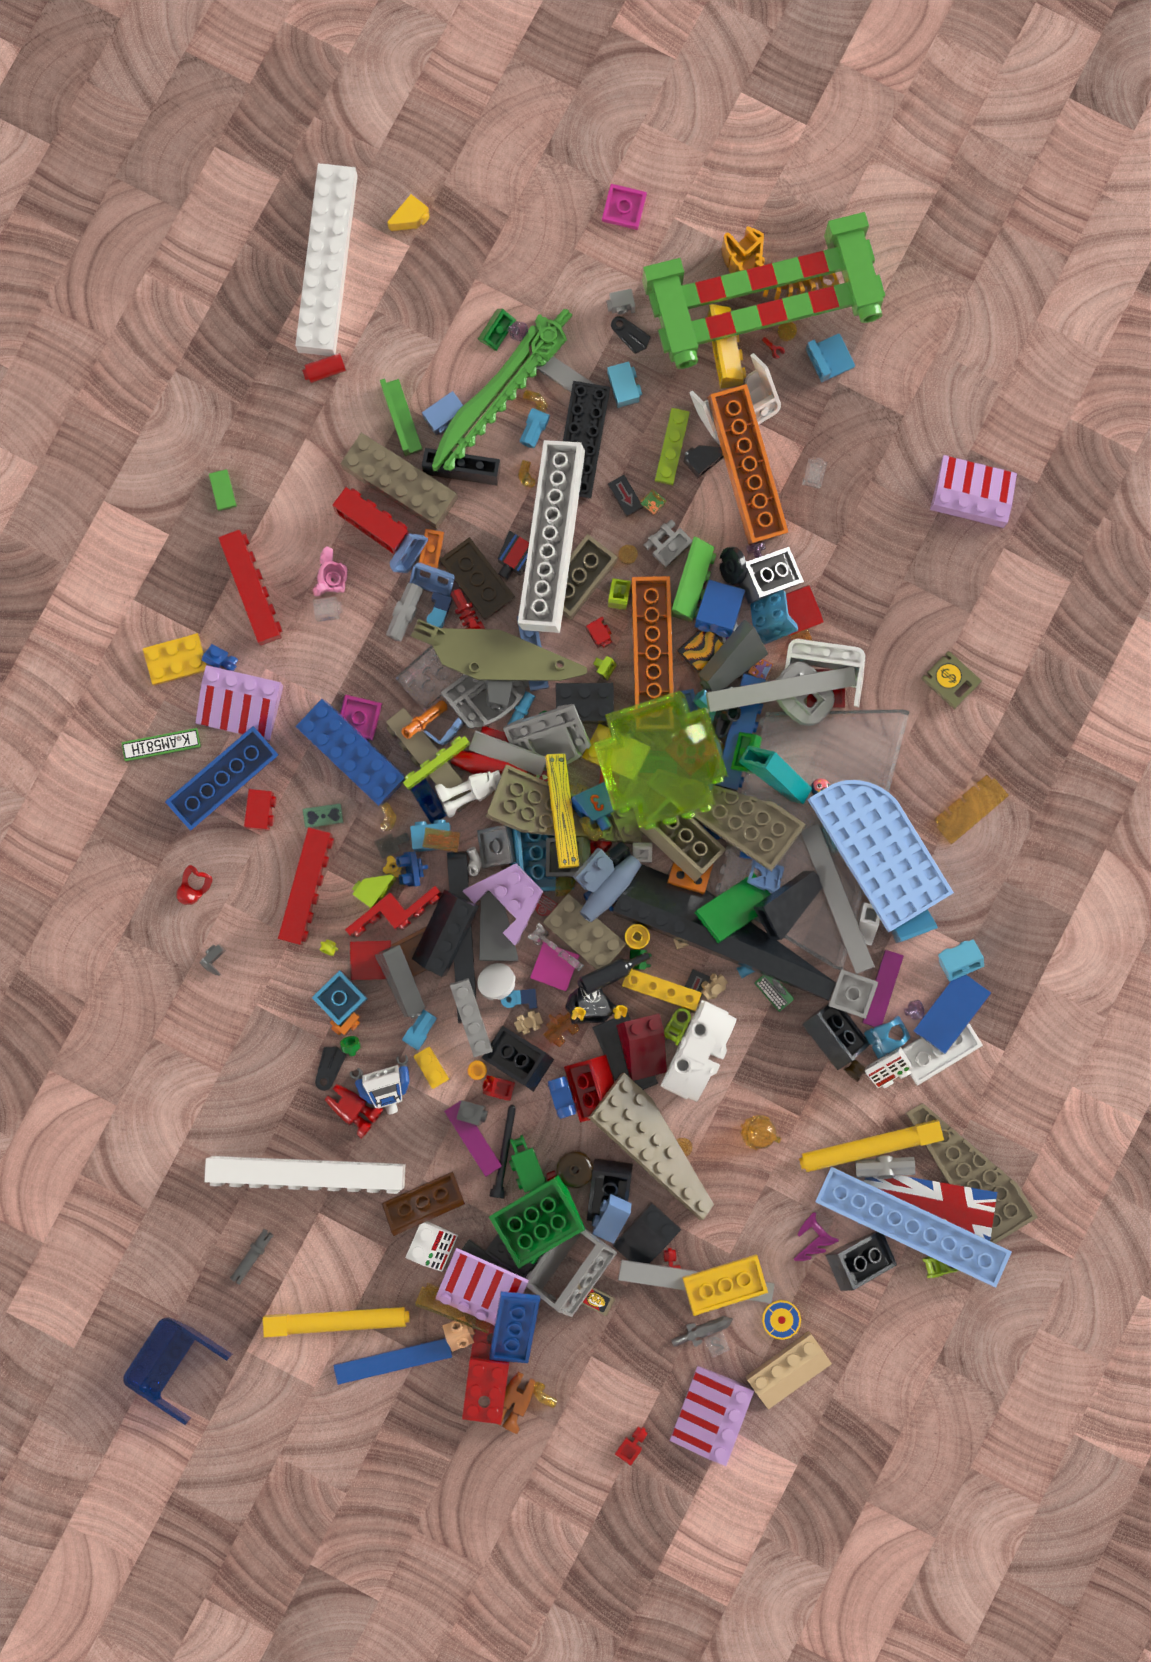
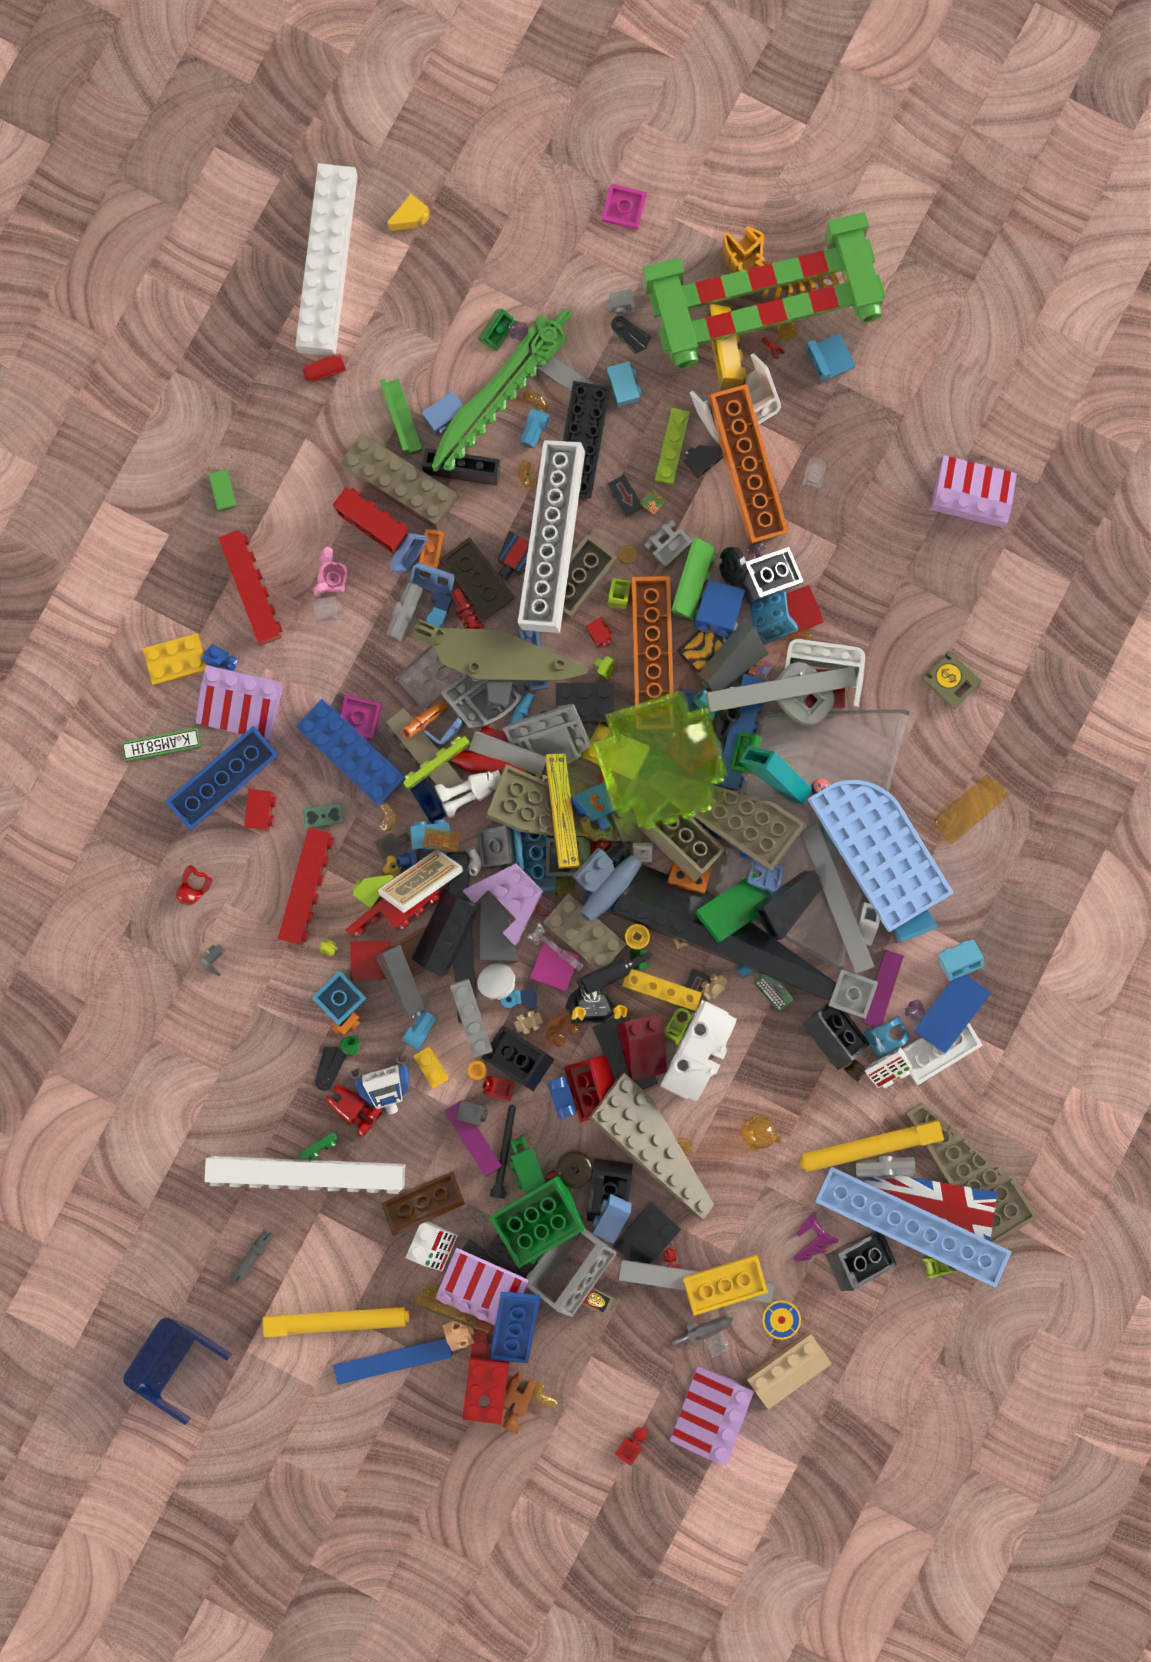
none -> green plate [299,1131,339,1161]
none -> tile [378,849,463,913]

